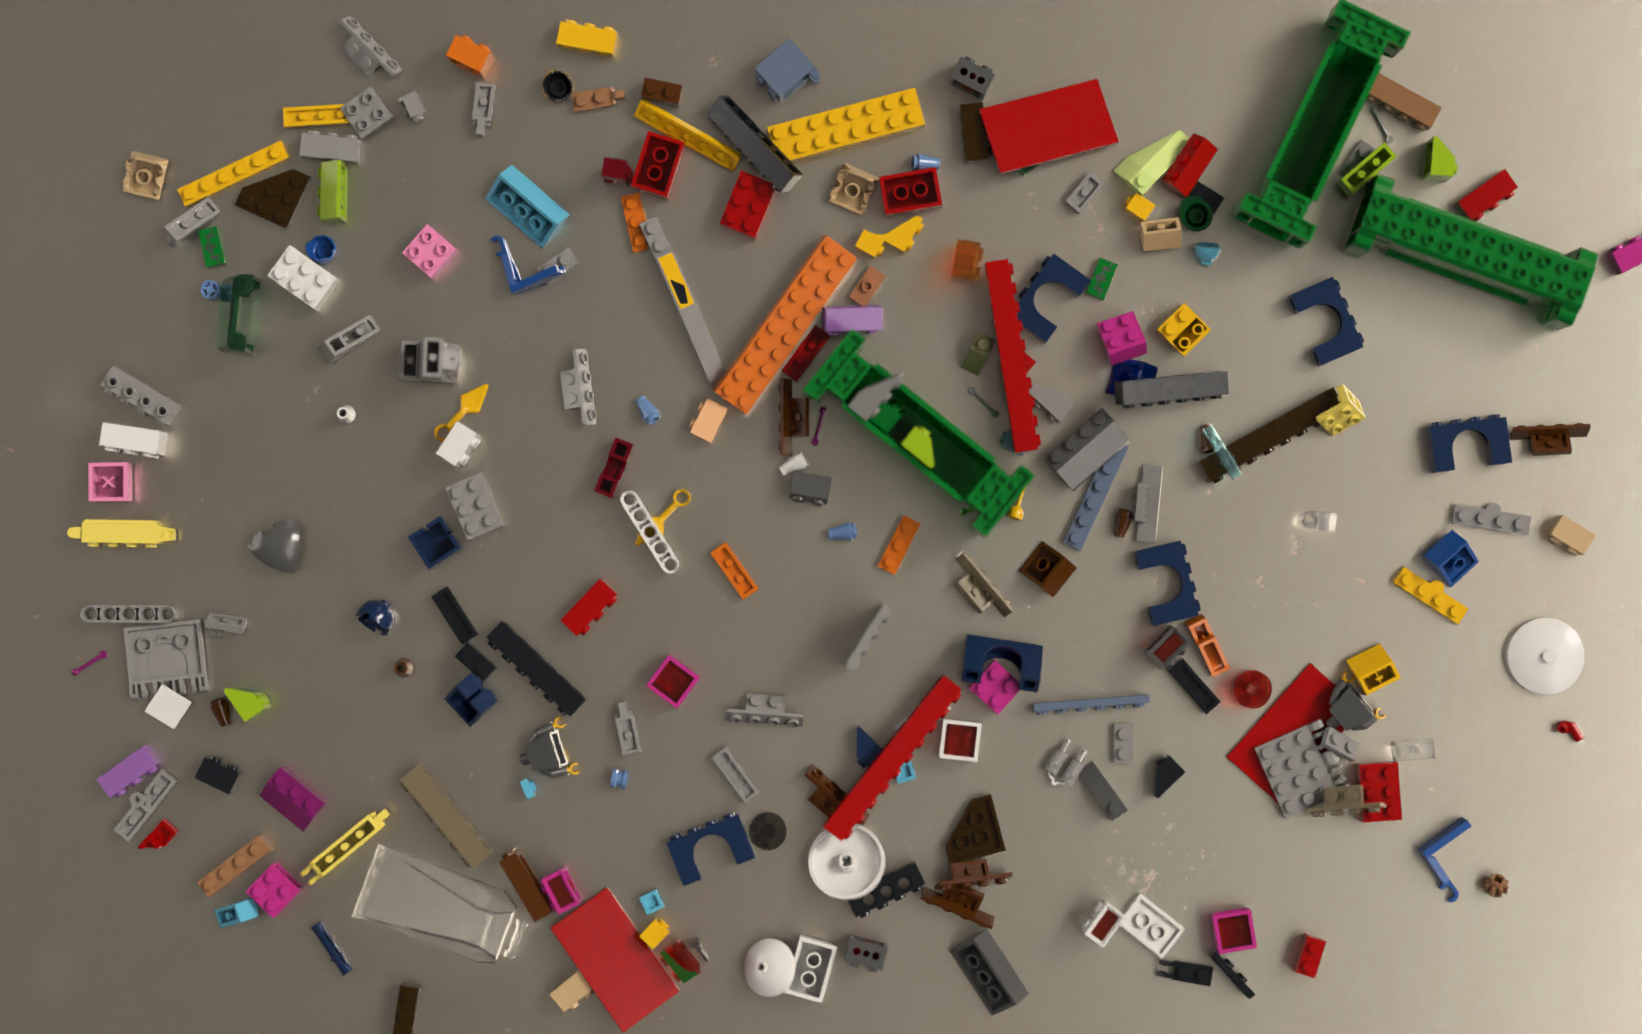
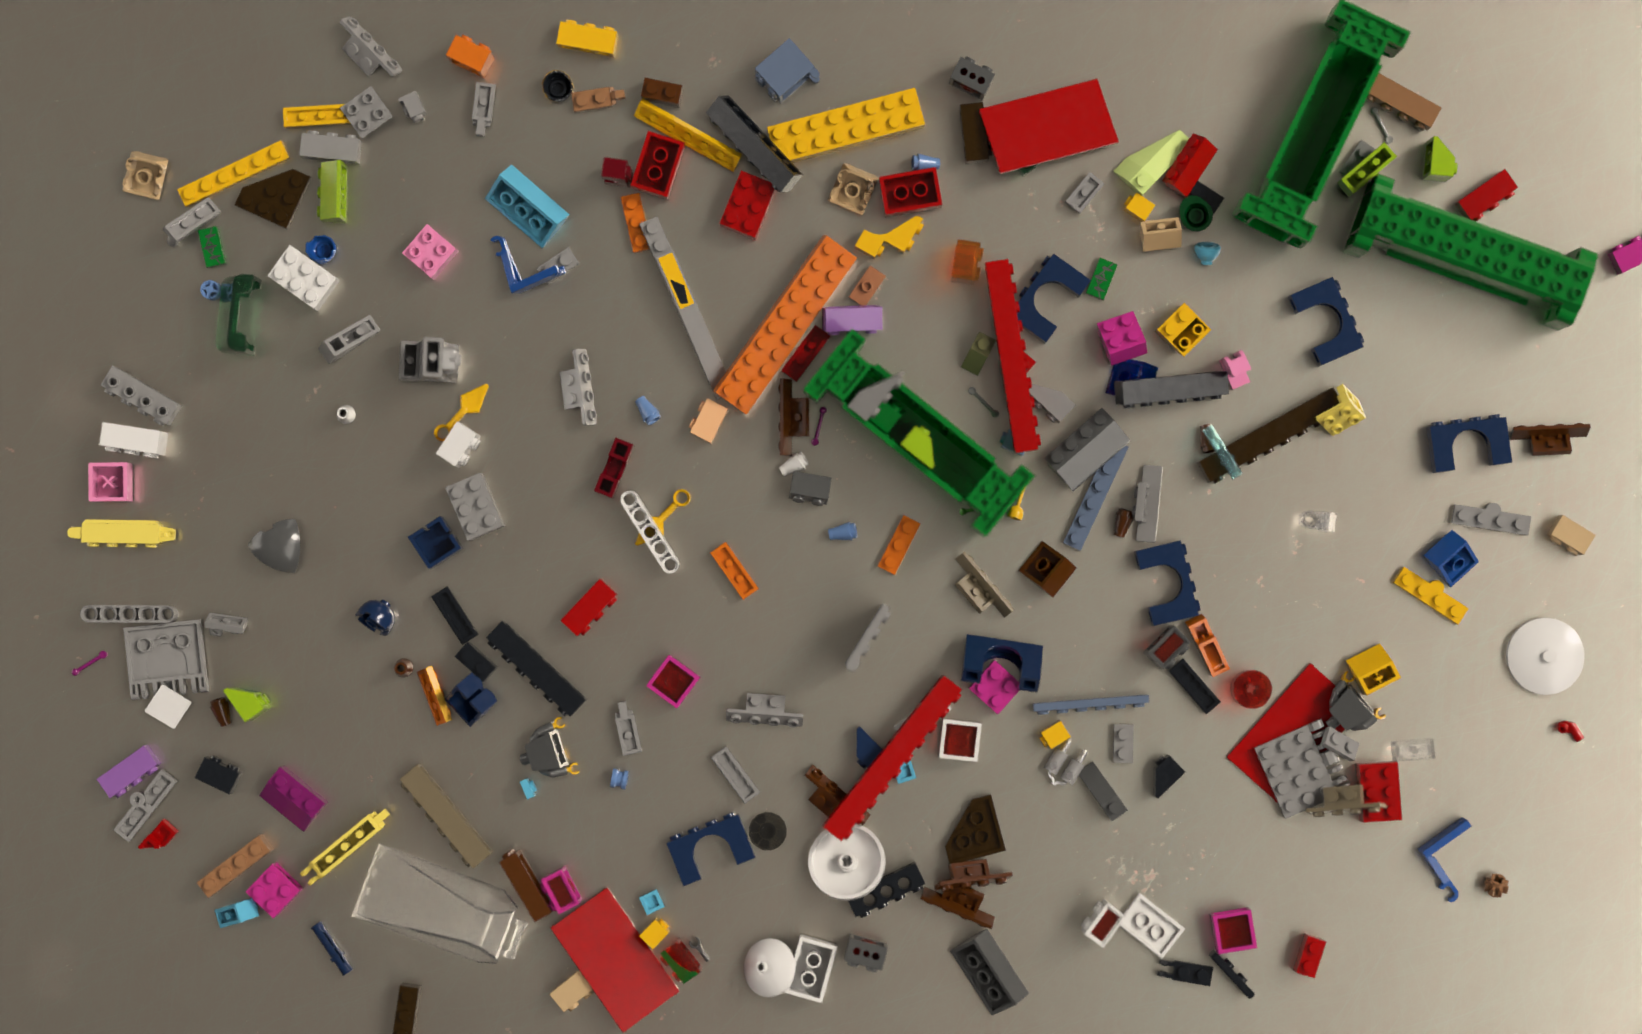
none -> orange plate [417,666,452,726]
none -> yellow brick [1039,720,1070,749]
none -> bright pink piece [1219,350,1251,390]

